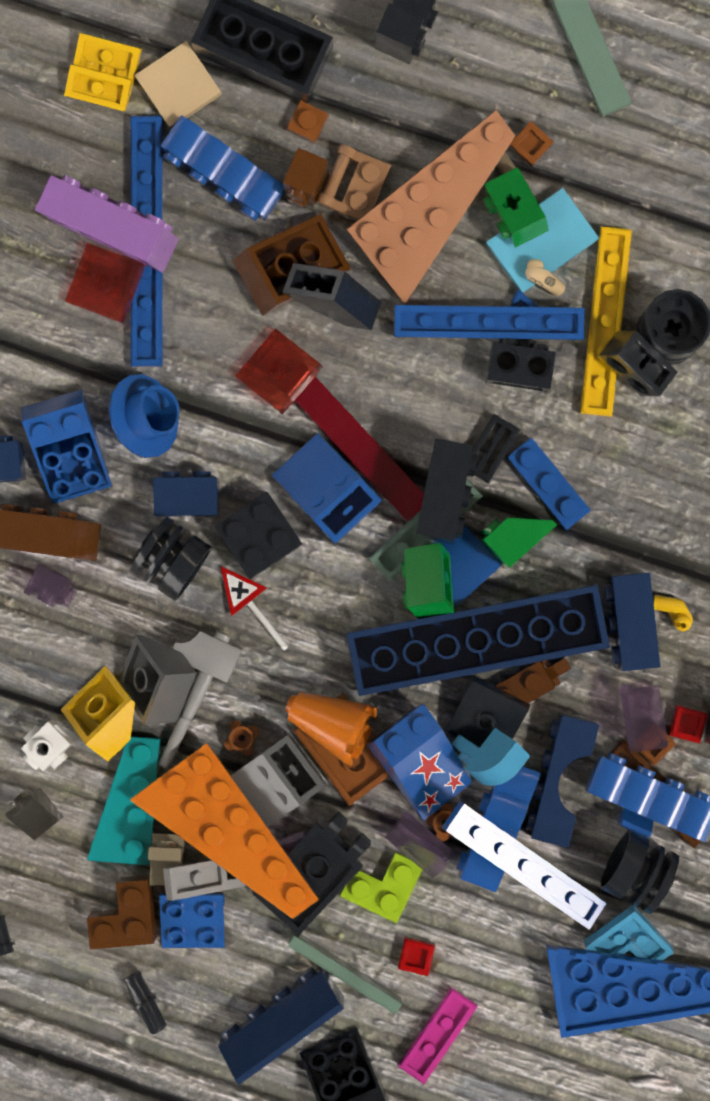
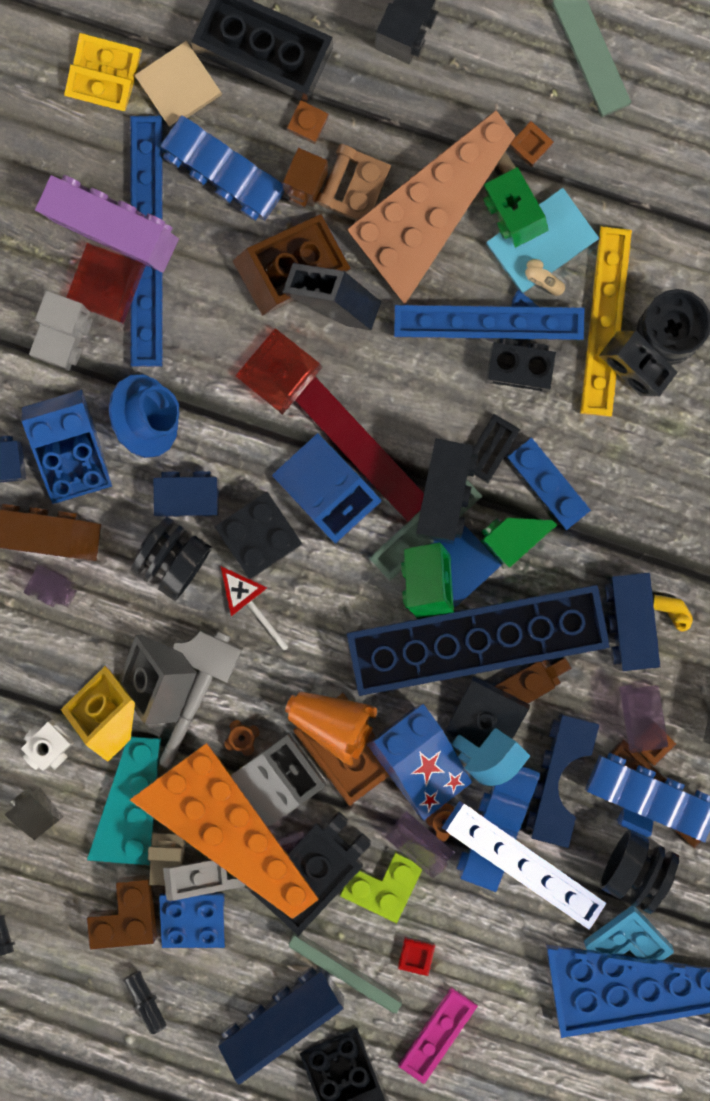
red tile [668,705,708,744] -> none
none -> light grey brick [29,291,93,371]

